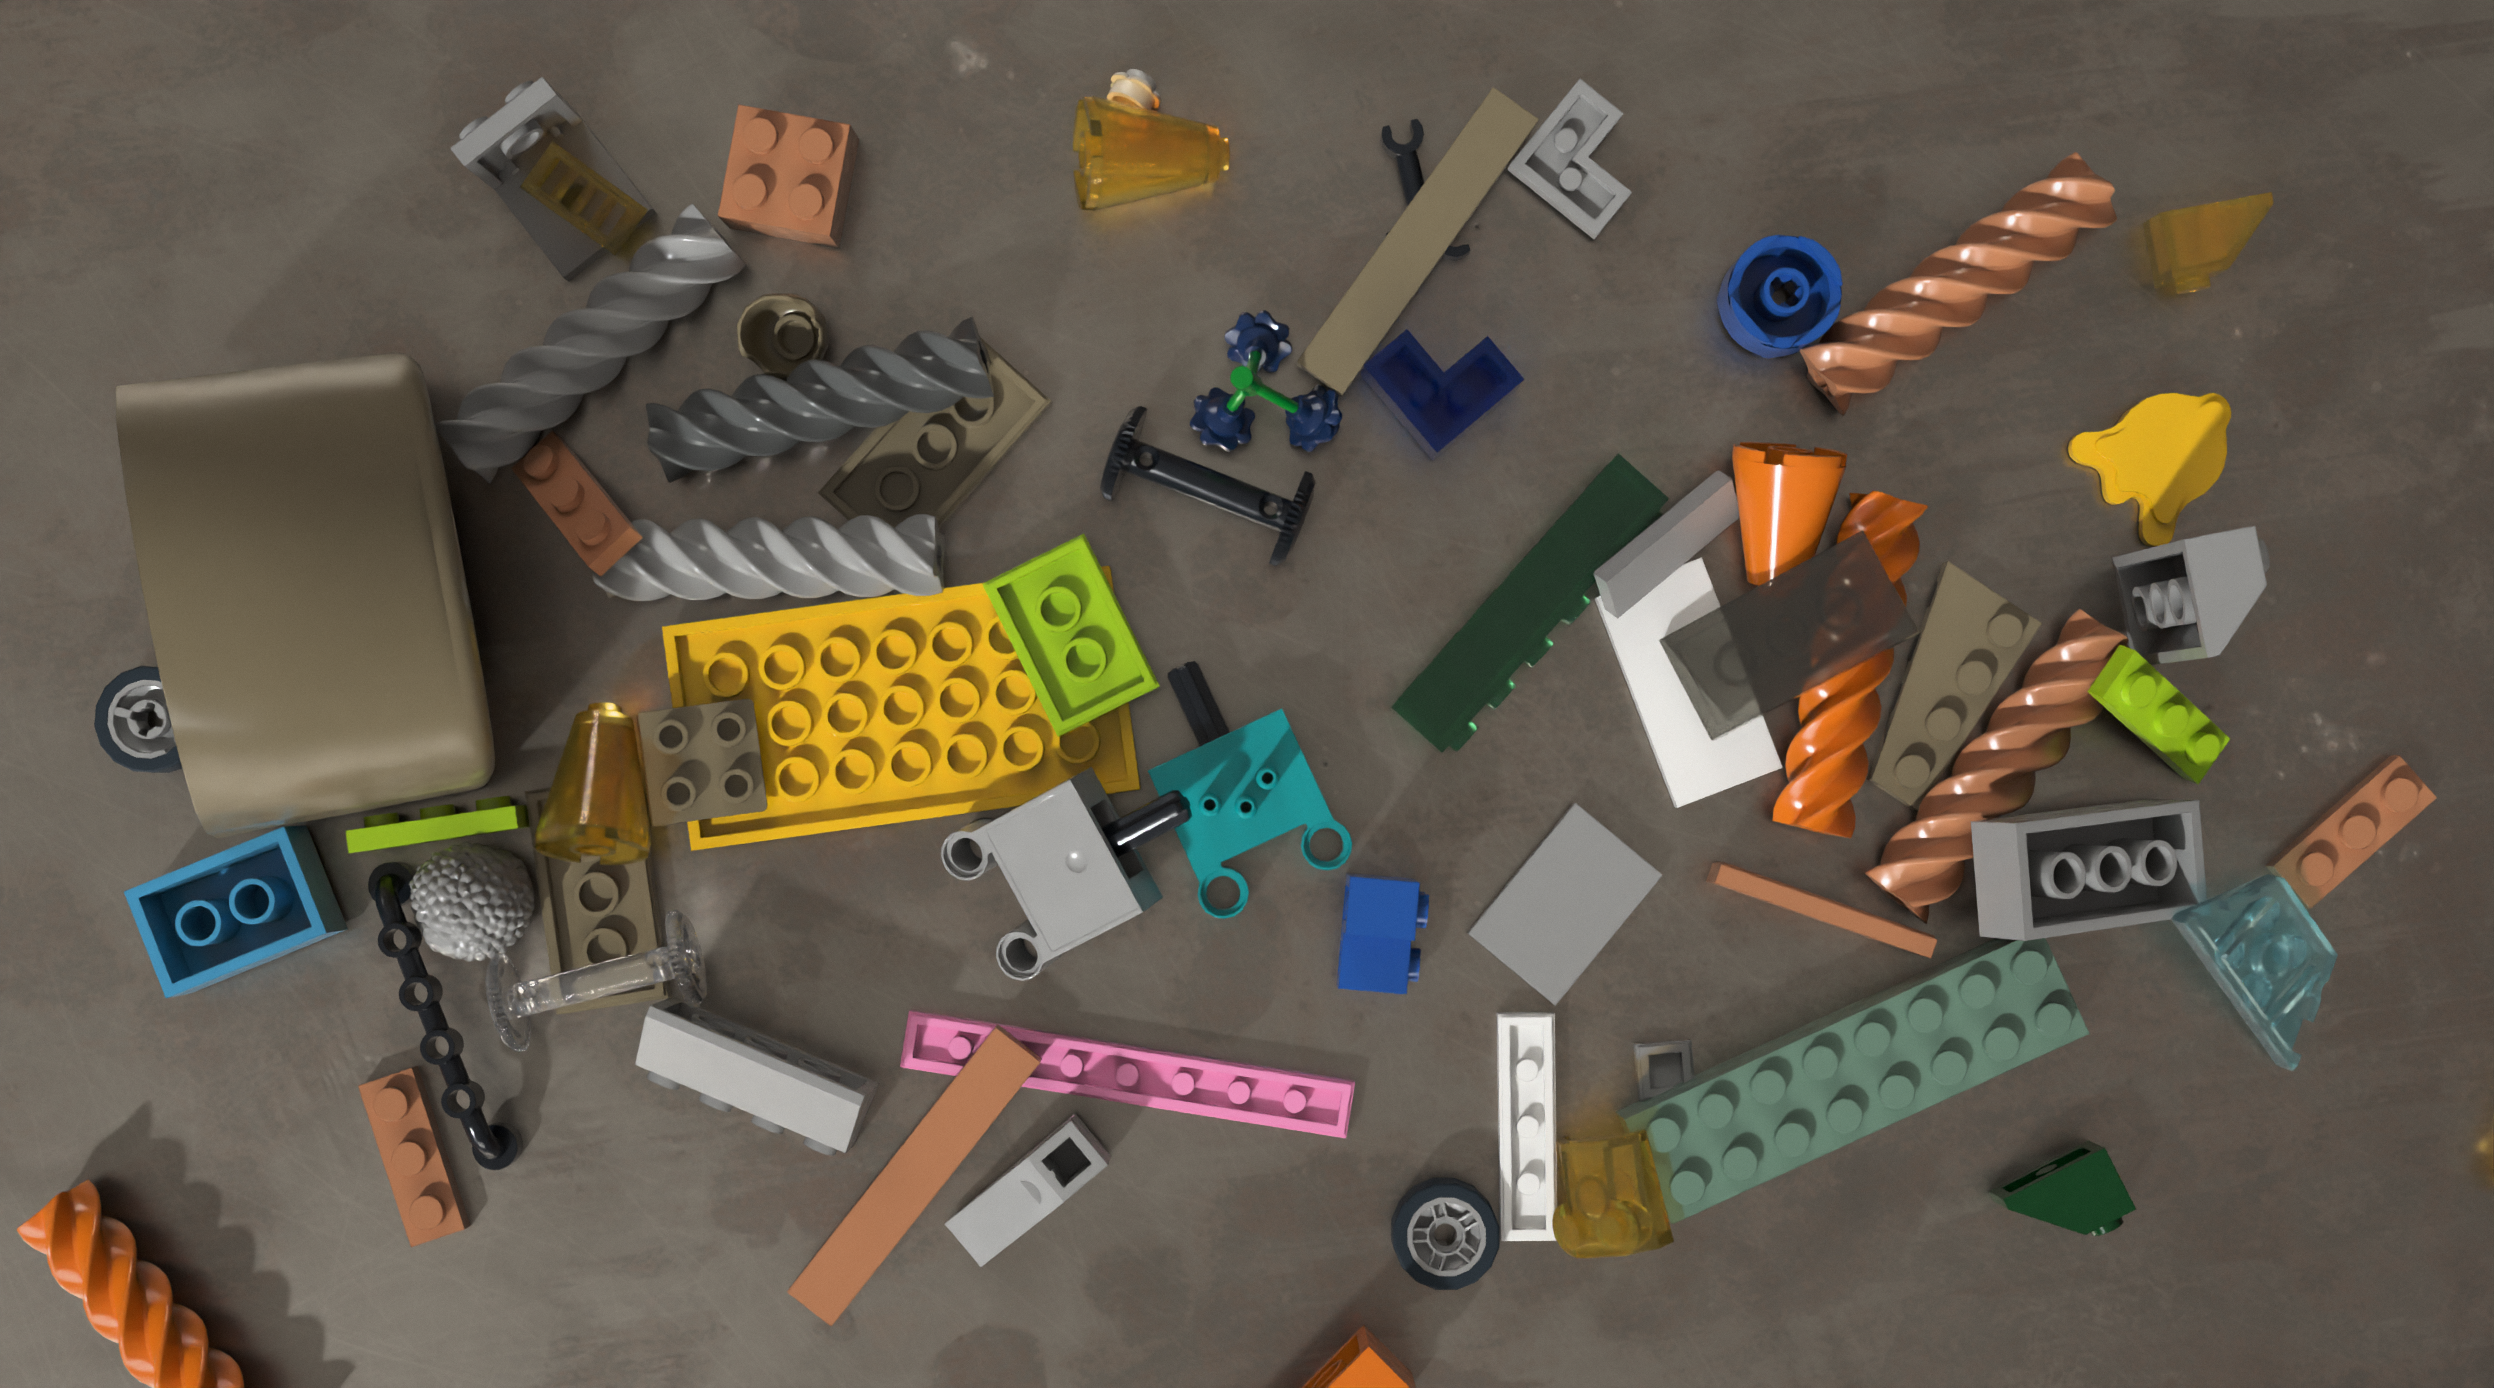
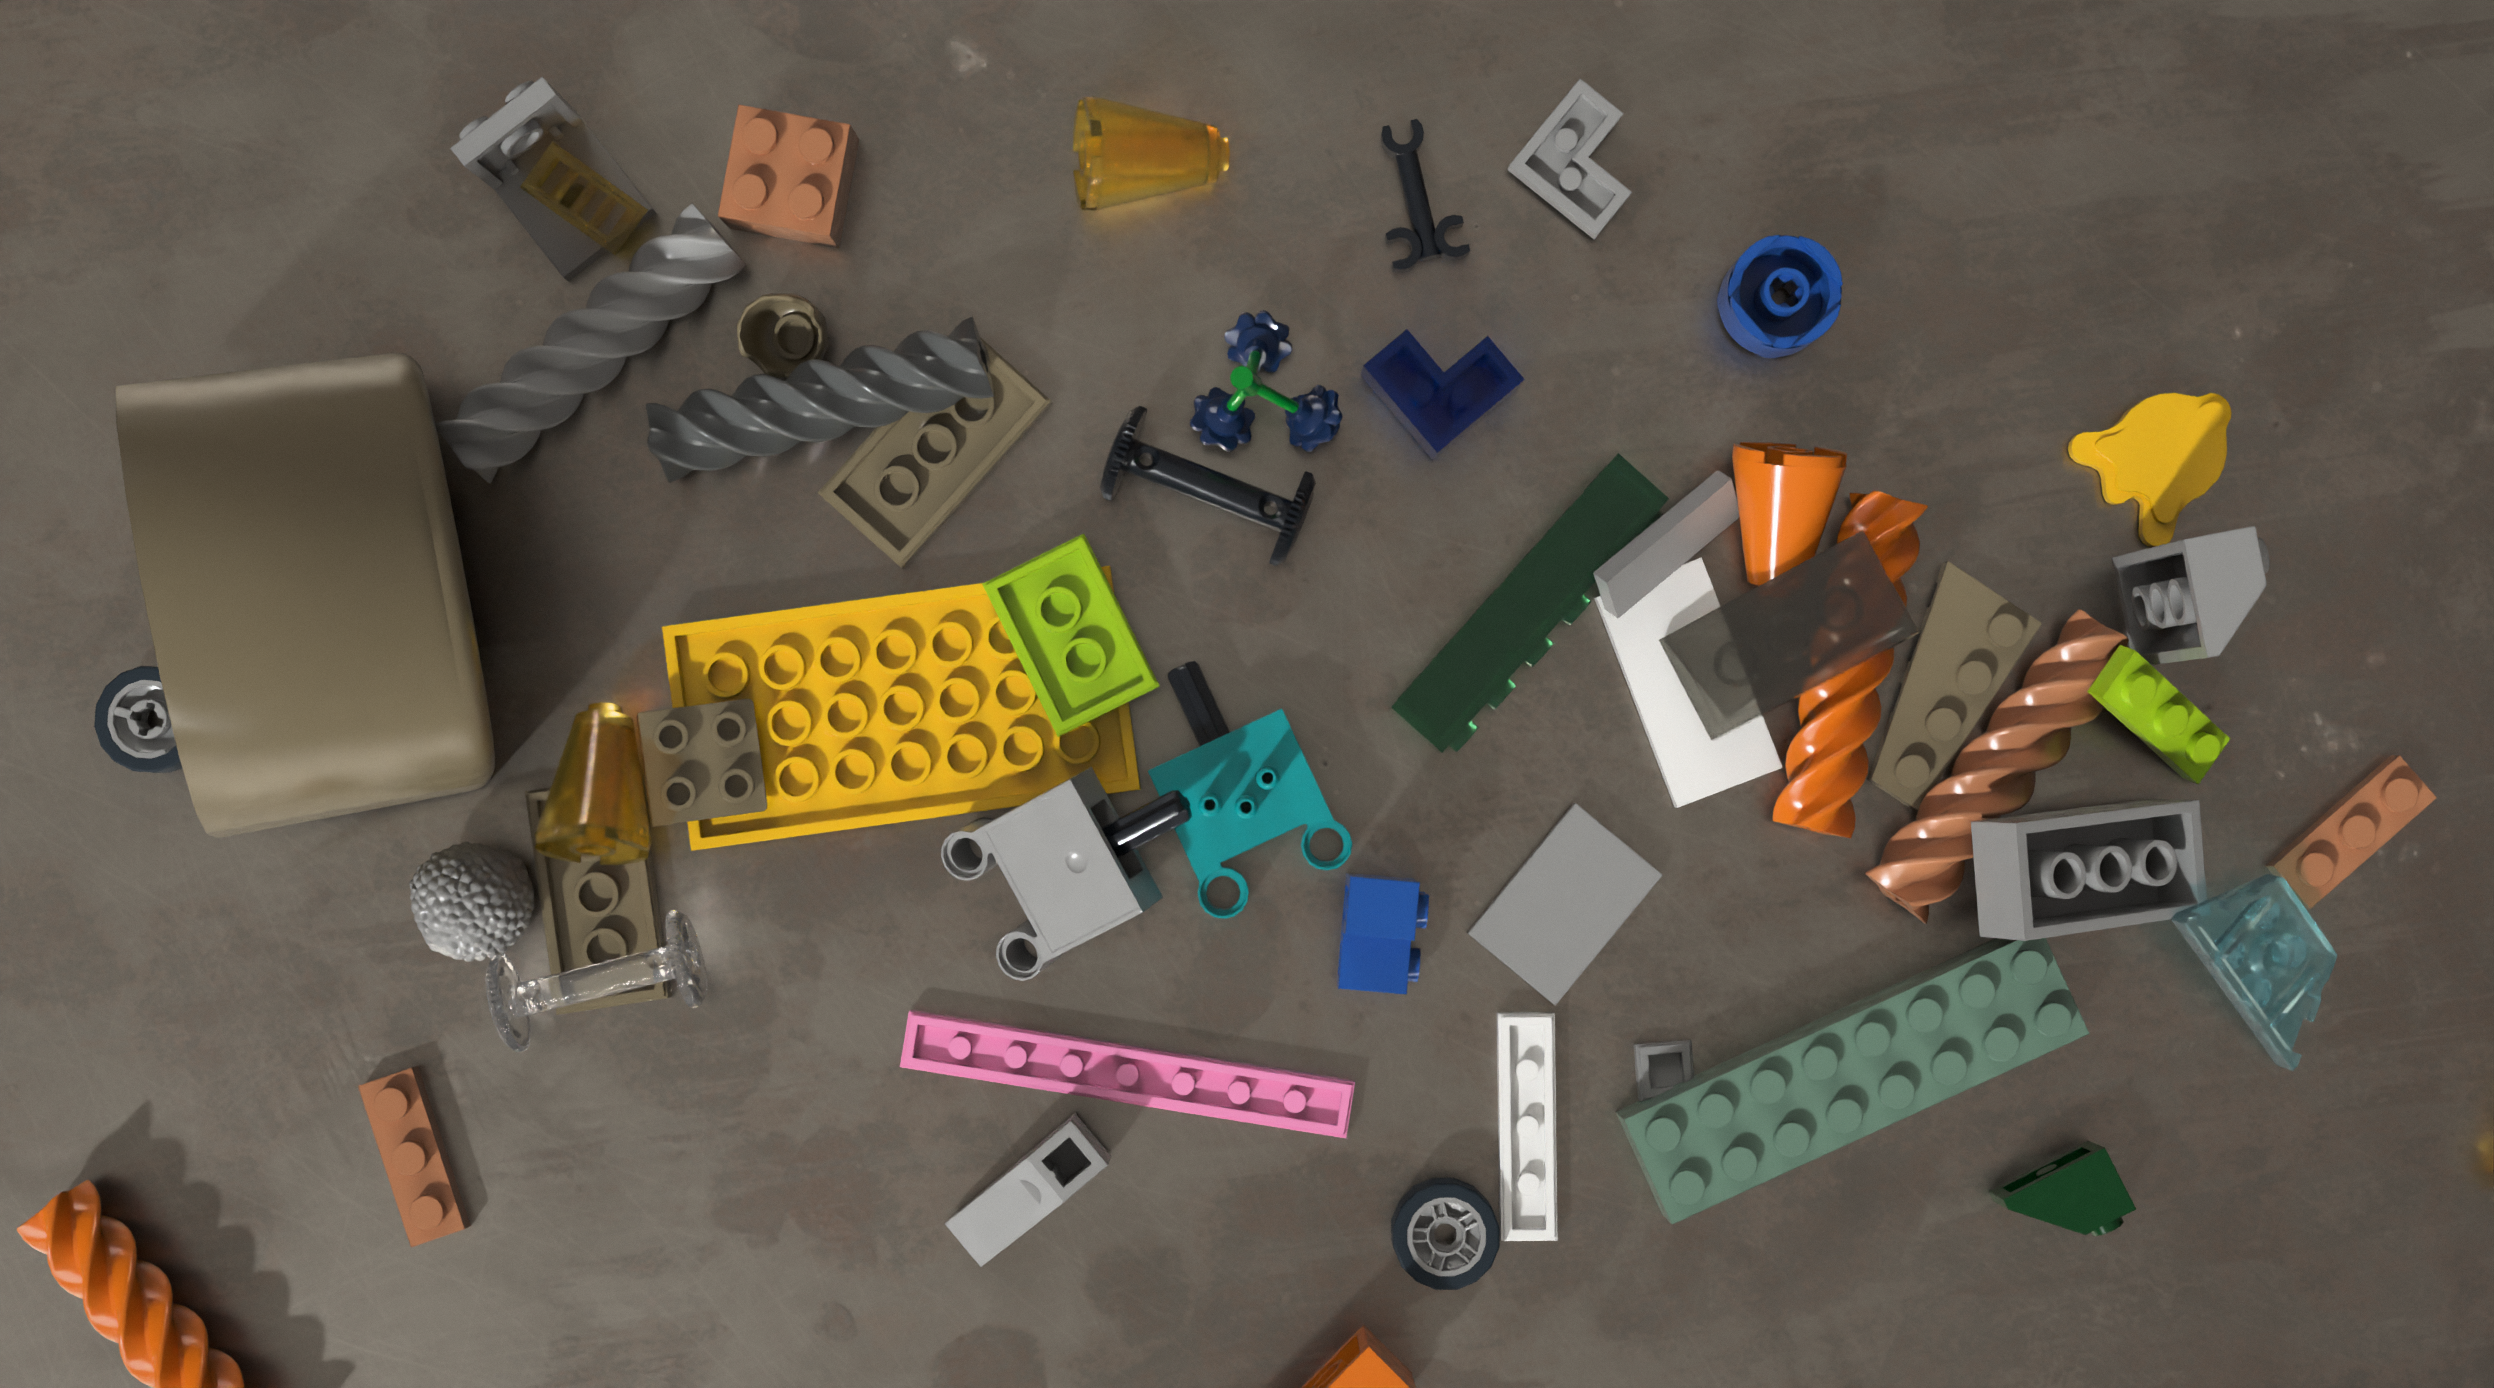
dark azure brick [124,825,348,998] -> none
lime plate [346,796,530,853] -> none
black bar [368,862,523,1170] -> none
nougat plate [511,430,643,577] -> none
light grey piece [593,514,945,601] -> none
light grey slope [635,997,880,1156] -> none
nougat tile [787,1024,1042,1327] -> none
white plate [1107,69,1161,120] -> none
dark tan tile [1296,87,1539,397] -> none
clear yellow slope [1552,1129,1674,1258] -> none
nougat tile [1706,861,1937,958] -> none
nougat piece [1800,152,2117,416] -> none
clear yellow slope [2143,192,2274,294] -> none

